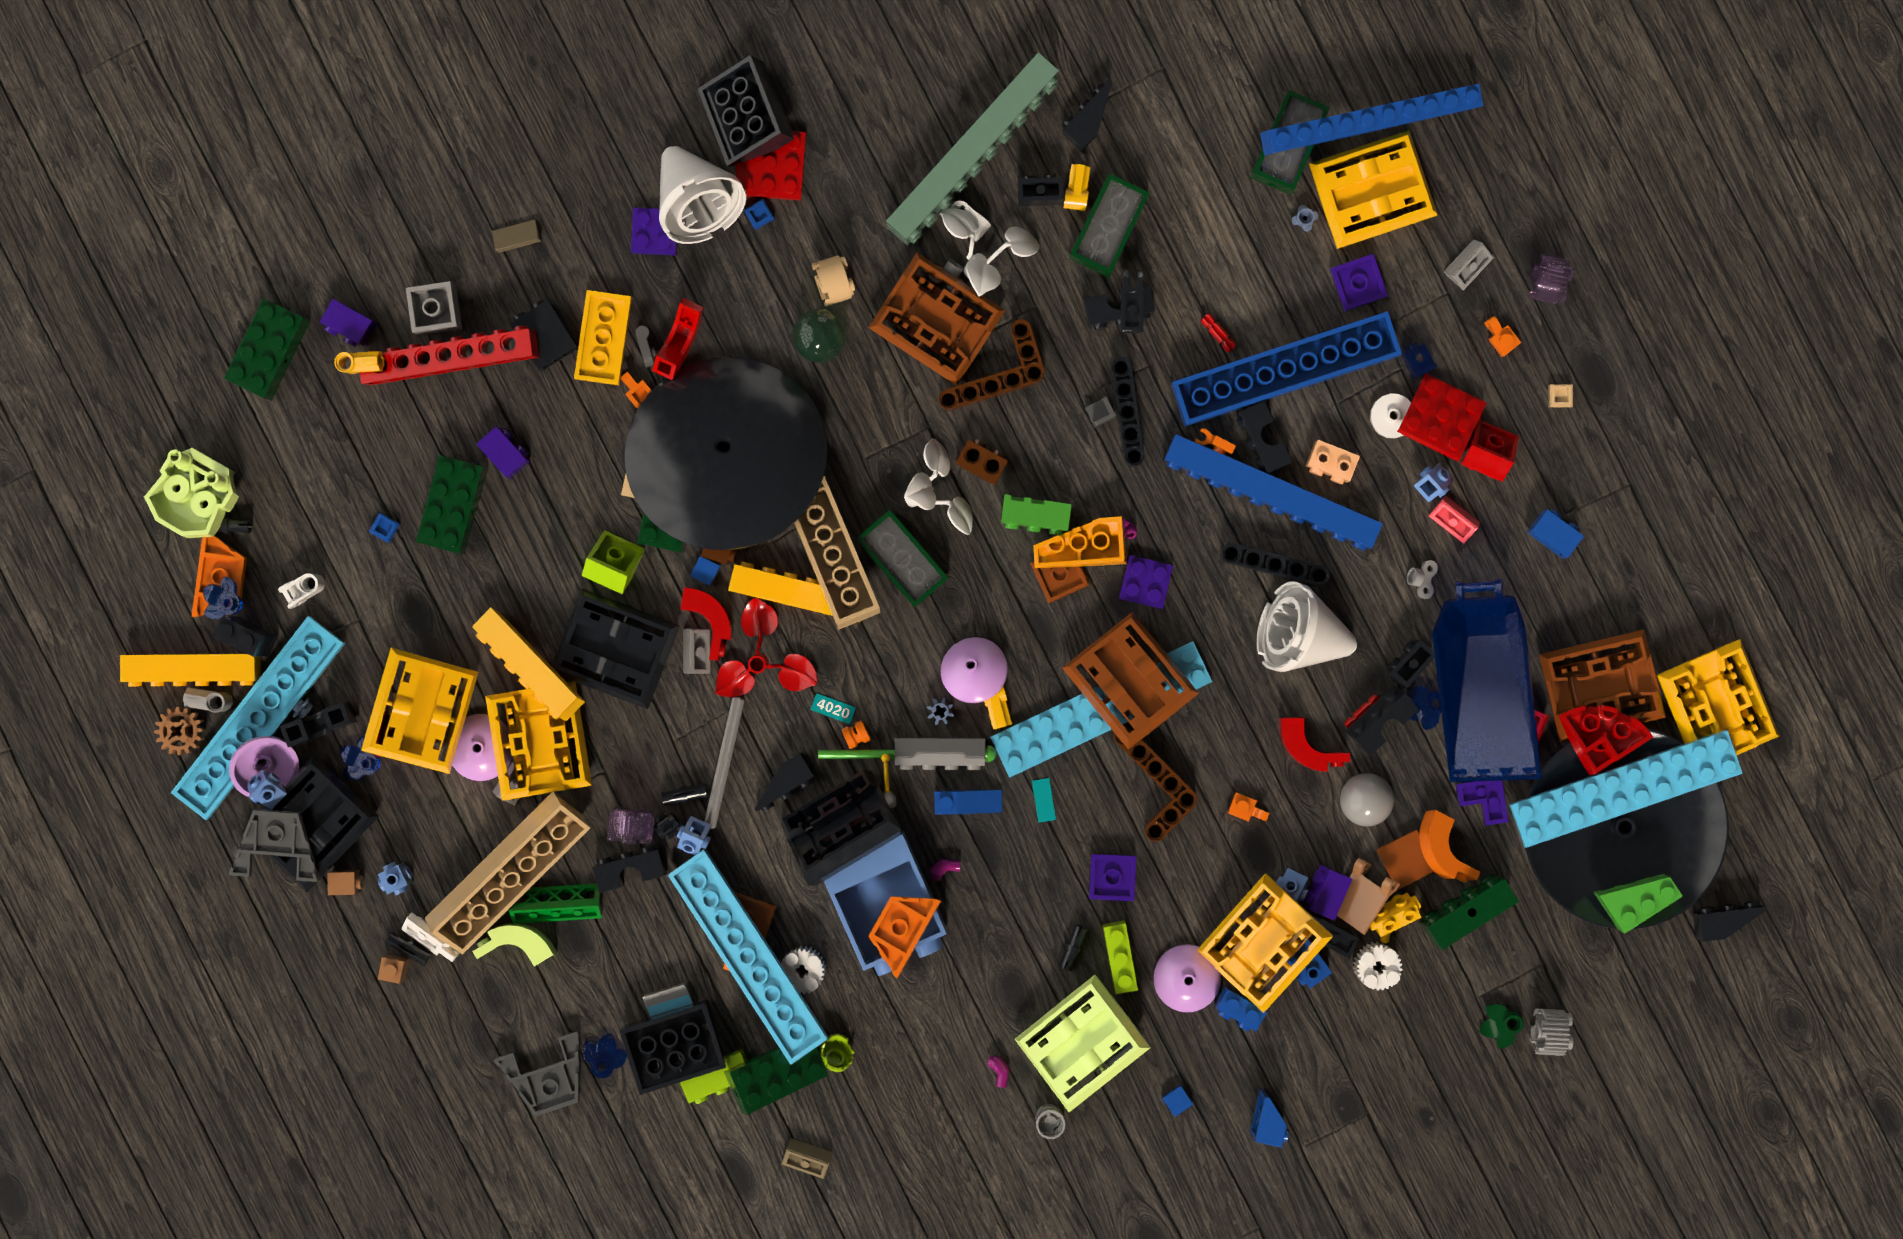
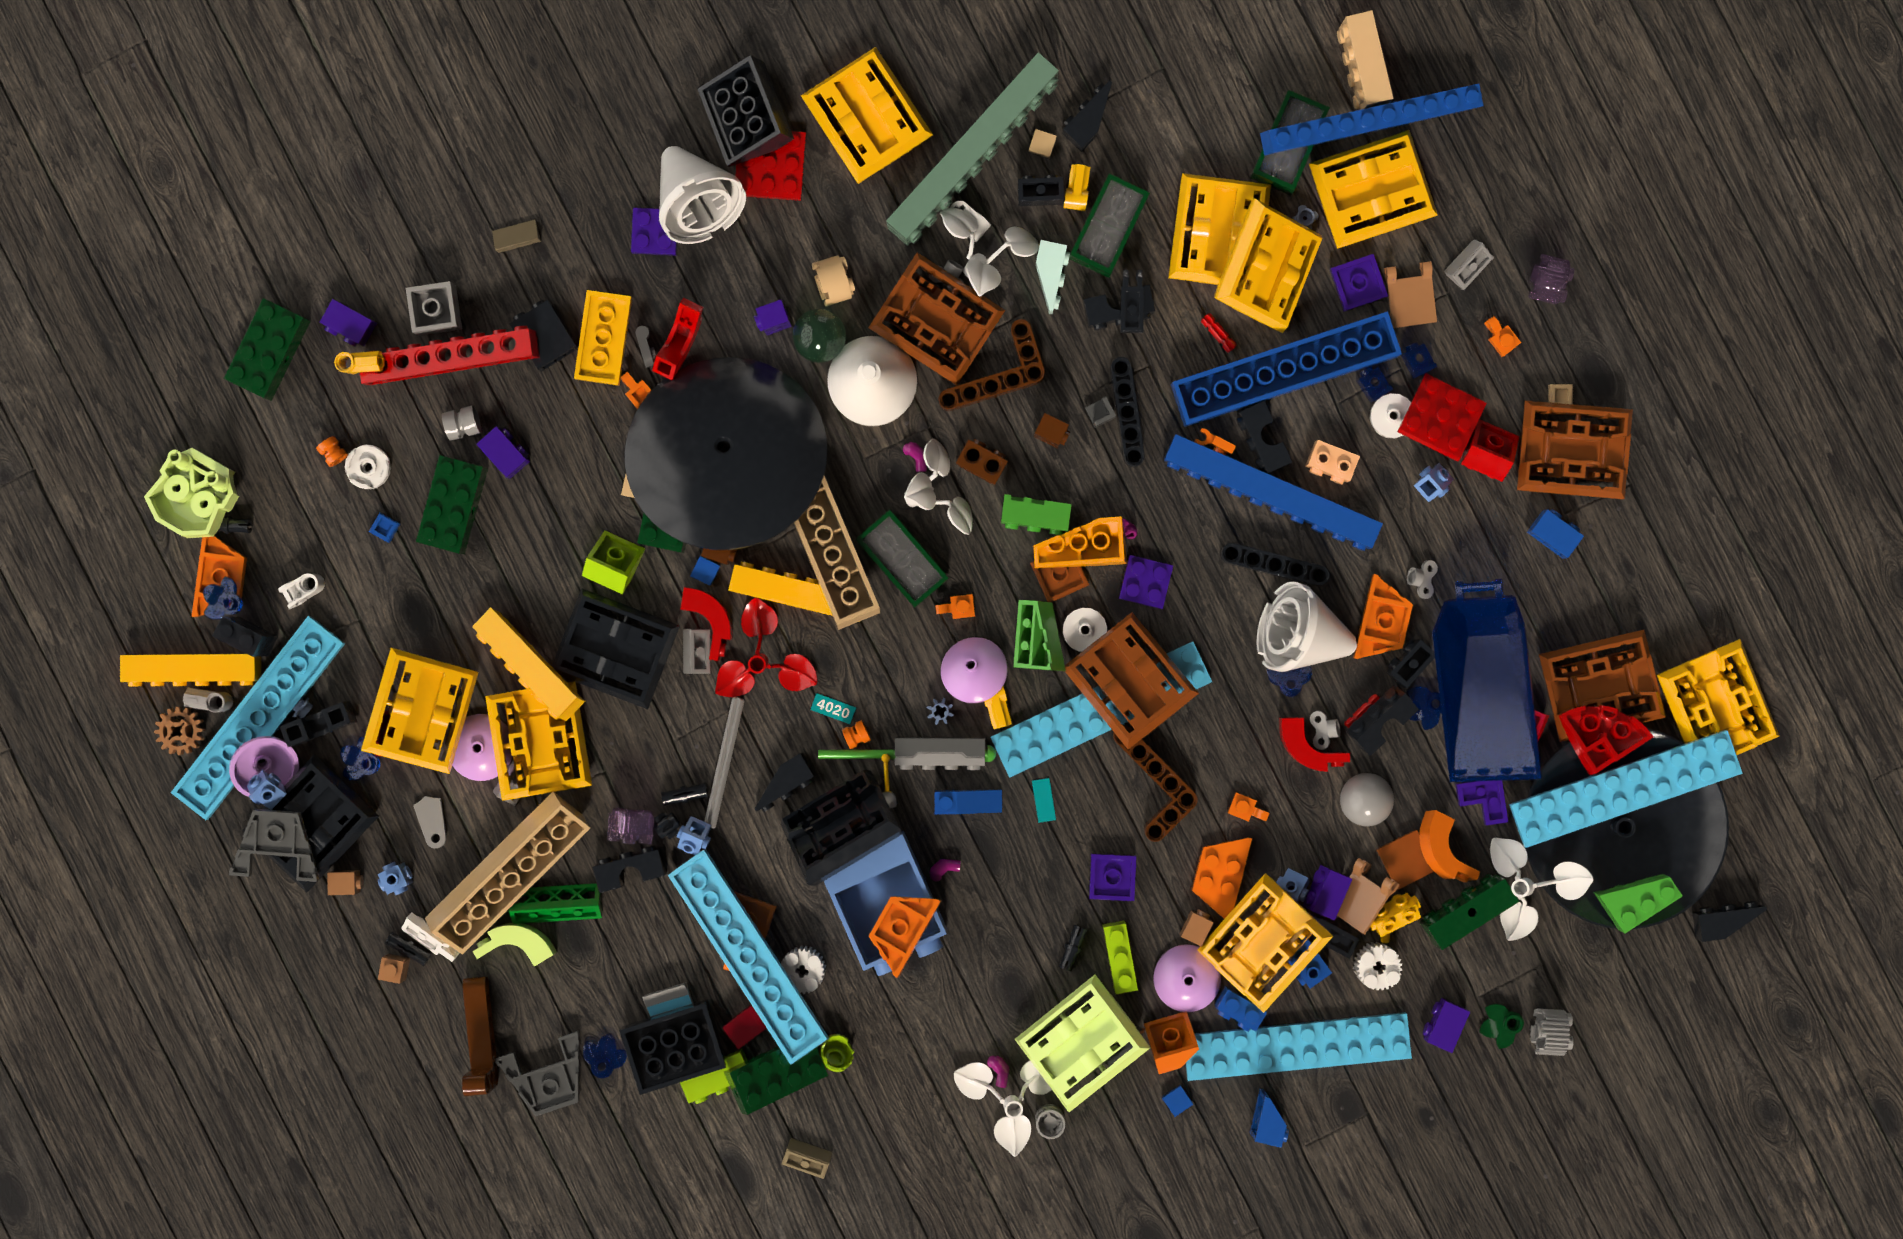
blue tile [744,199,774,231] -> none
coral slope [1429,495,1480,544] -> none
none -> orange wheel [316,436,348,467]
none -> white plate [345,444,391,489]
none -> light grey piece [413,796,447,848]
none -> light grey wheel [442,405,482,441]
none -> reddish brown beam [462,976,498,1096]
none -> dark red panel [722,1004,766,1049]
none -> dark purple brick [754,300,792,336]
none -> yellow piece [801,47,933,184]
none -> white cone [828,336,917,426]
none -> magenta arm [903,442,927,472]
none -> orange plate [935,594,975,619]
none -> white plant [954,1061,1052,1157]
none -> bright green wedge [1013,600,1066,671]
none -> tan tile [1029,129,1057,159]
none -> reddish brown brick [1034,413,1070,449]
none -> light aqua slope [1036,240,1070,314]
none -> white plate [1063,608,1107,652]
none -> orange slope [1144,1012,1199,1074]
none -> yellow piece [1168,173,1271,288]
none -> medium nougat brick [1180,909,1213,947]
none -> medium azure plate [1185,1012,1412,1081]
none -> orange wing [1192,837,1252,919]
none -> yellow piece [1214,199,1322,333]
none -> clear blue plate [1267,665,1312,697]
none -> light grey piece [1310,711,1340,750]
none -> tan brick [1337,10,1393,110]
none -> orange wing [1353,574,1413,659]
none -> clear blue brick [1356,366,1393,403]
none -> medium nougat flag [1384,261,1437,328]
none -> dark purple brick [1423,998,1470,1053]
none -> white plant [1490,838,1594,941]
none -> dark orange piece [1517,401,1633,499]

